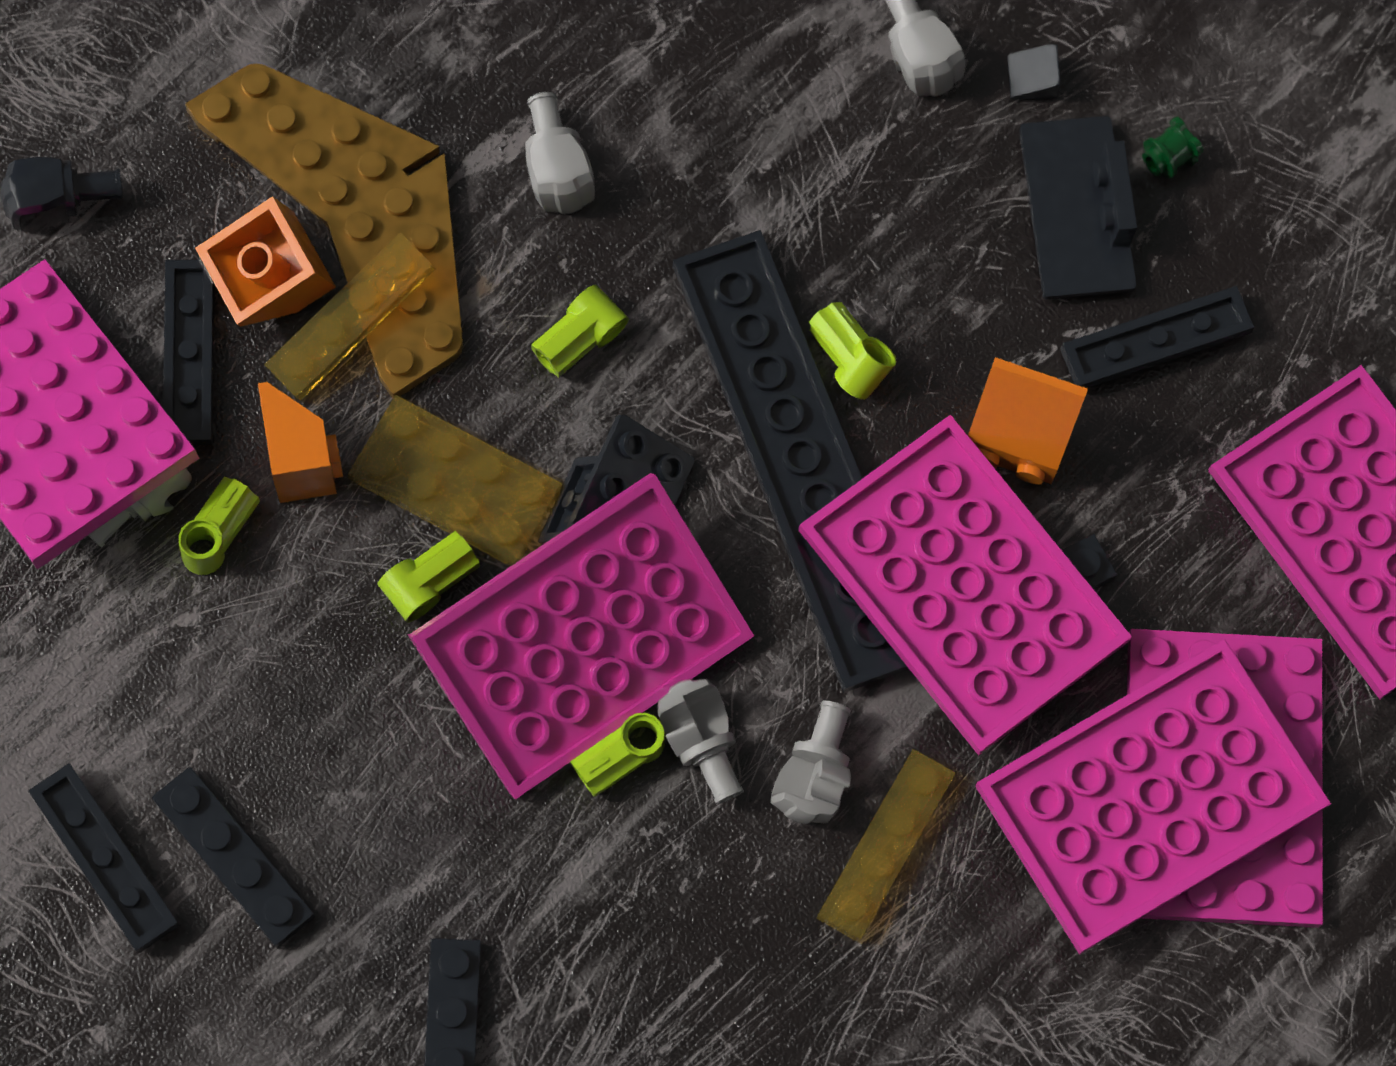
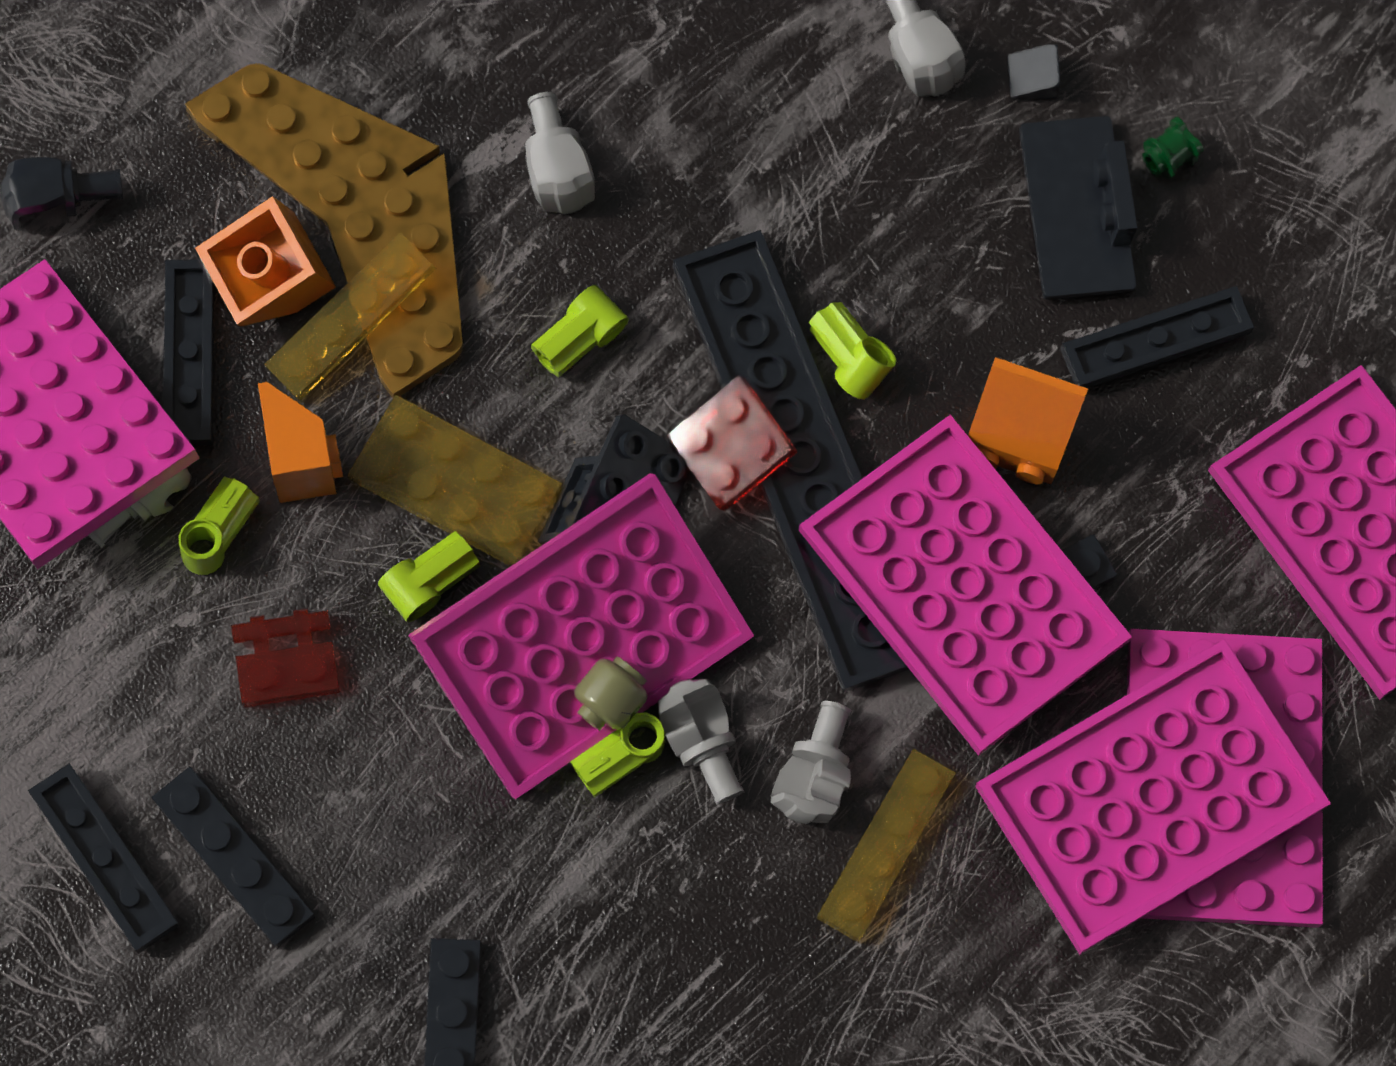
none -> clear red plate [231,608,340,708]
none -> olive head [574,656,647,731]
none -> clear red plate [666,376,798,511]

